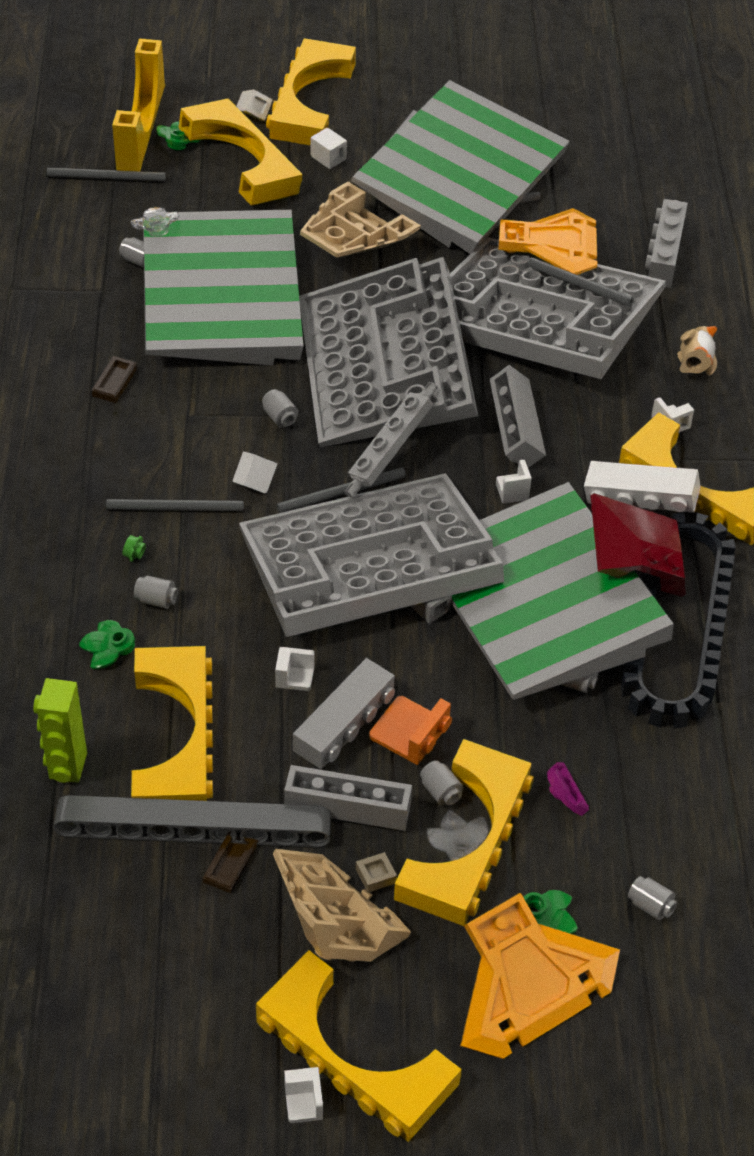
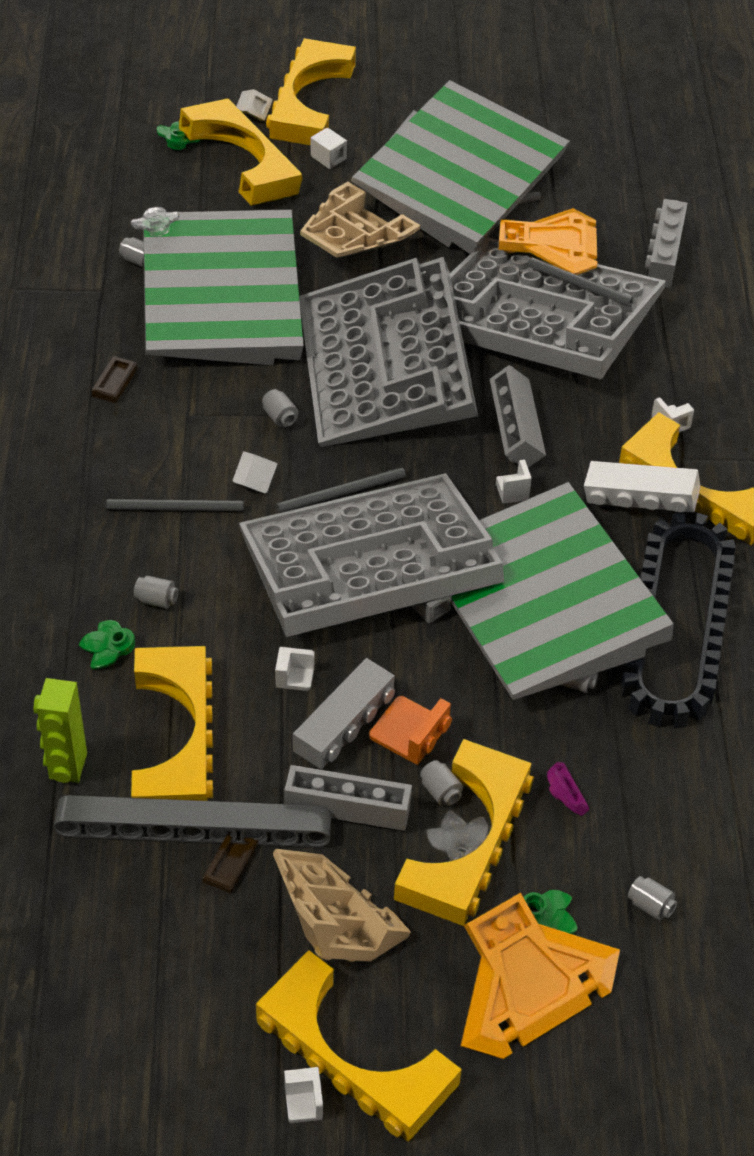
dark grey piece [47,168,166,182] -> none
yellow arch [112,39,165,171] -> none
bright green plate [122,535,146,562] -> none
light grey plate [344,381,438,498] -> none
dark tan plate [356,852,397,893] -> none
dark red slope [590,493,686,597] -> none
tan animal [677,326,717,376] -> none

